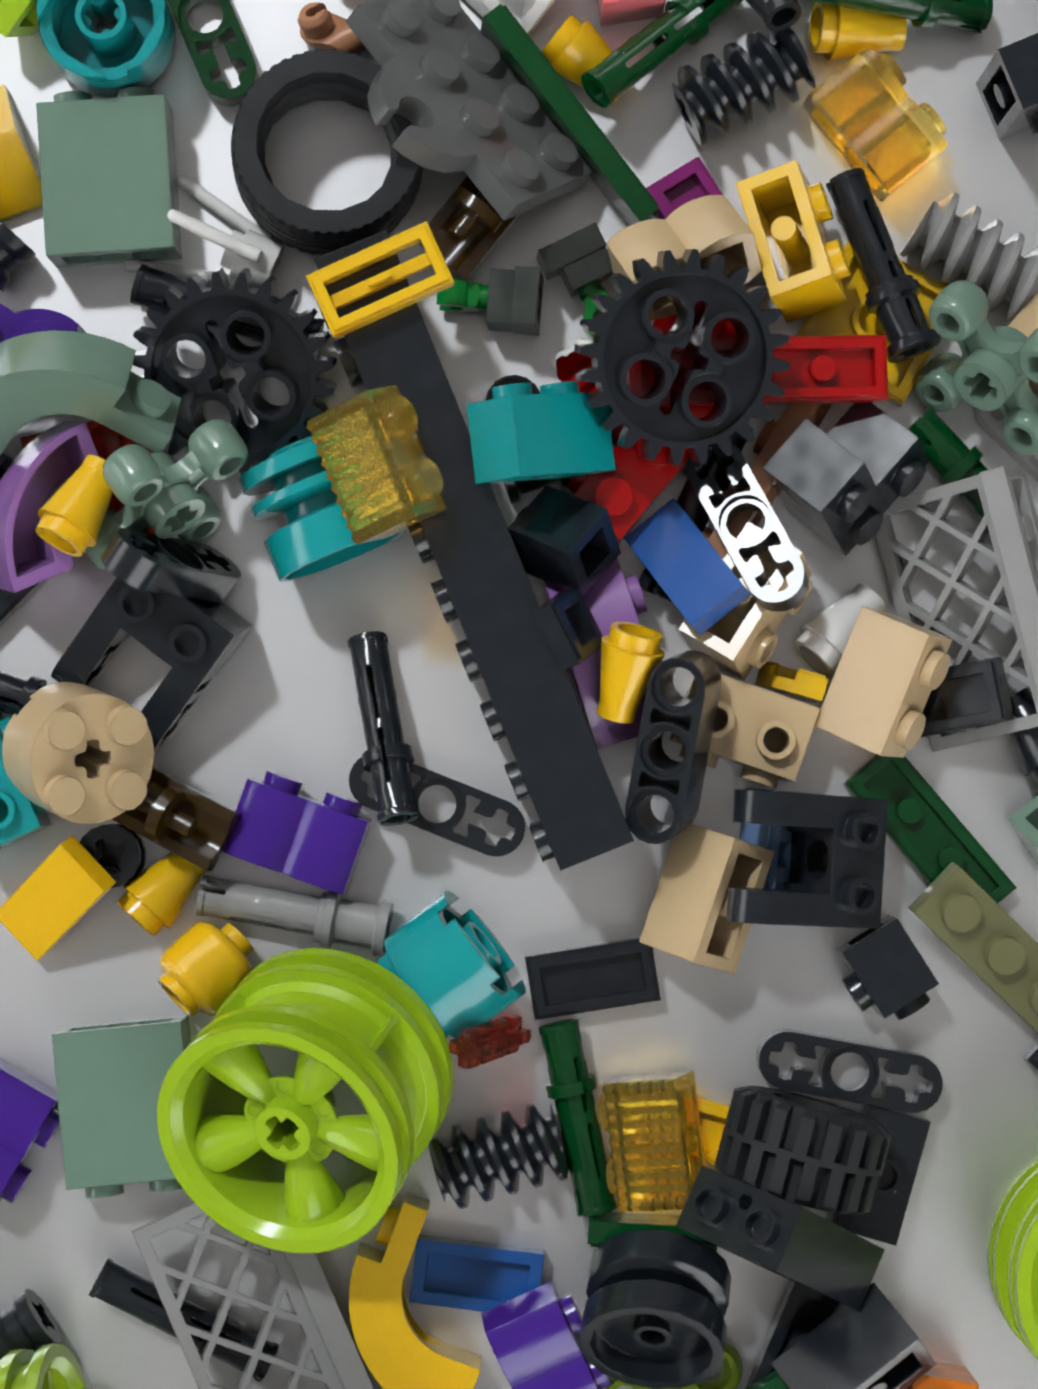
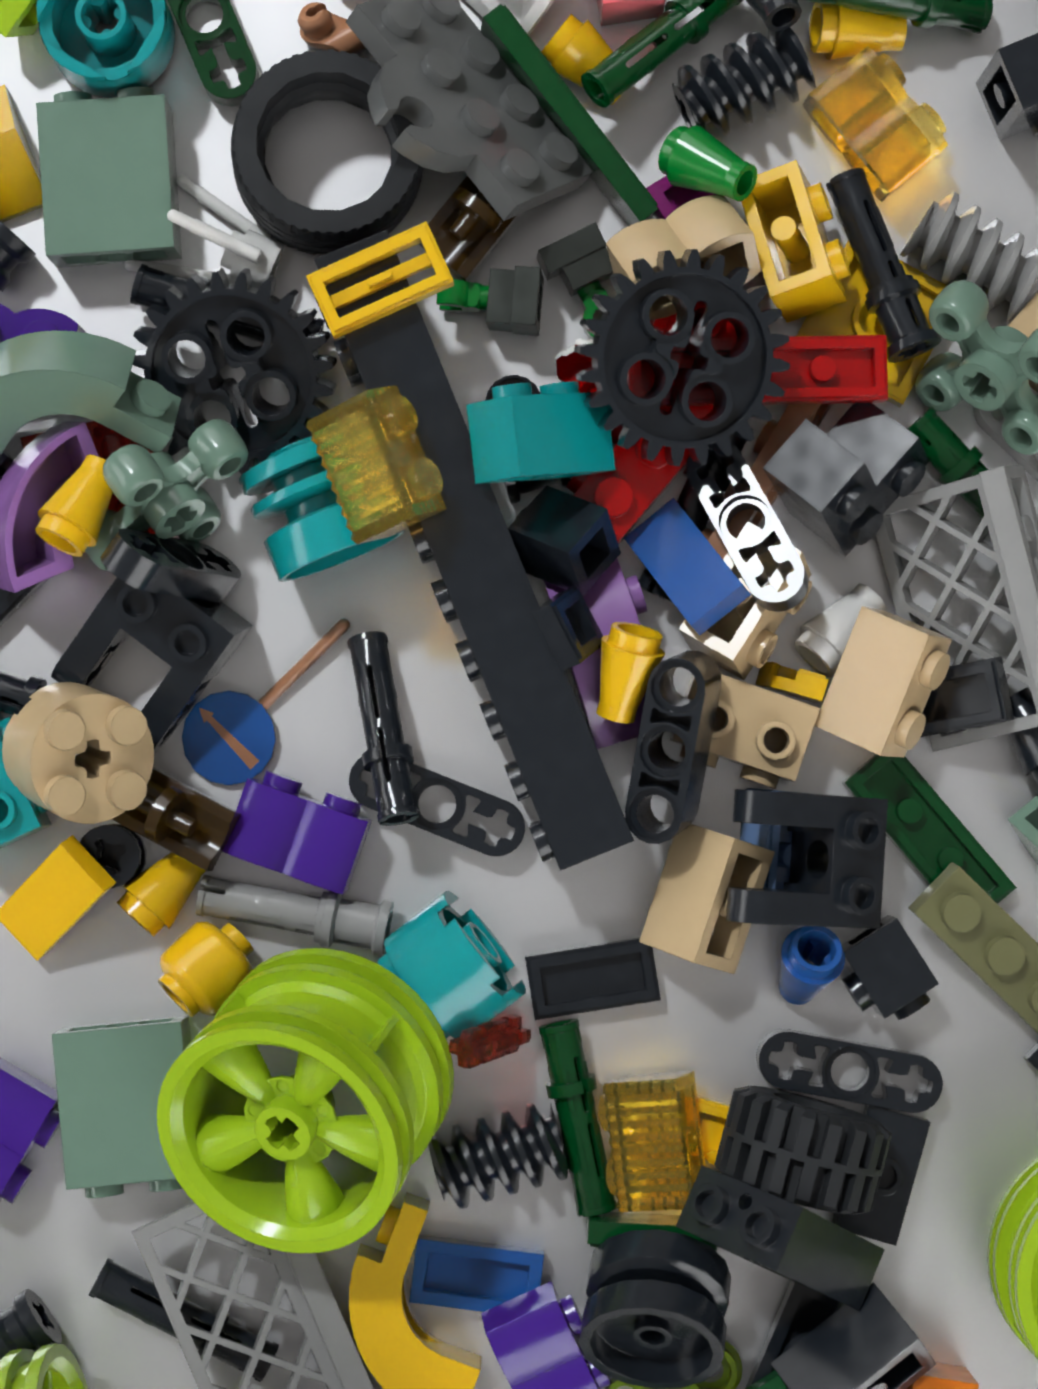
none -> blue piece [181,619,350,785]
none -> green cone [658,125,757,202]
none -> blue cone [778,926,845,1005]

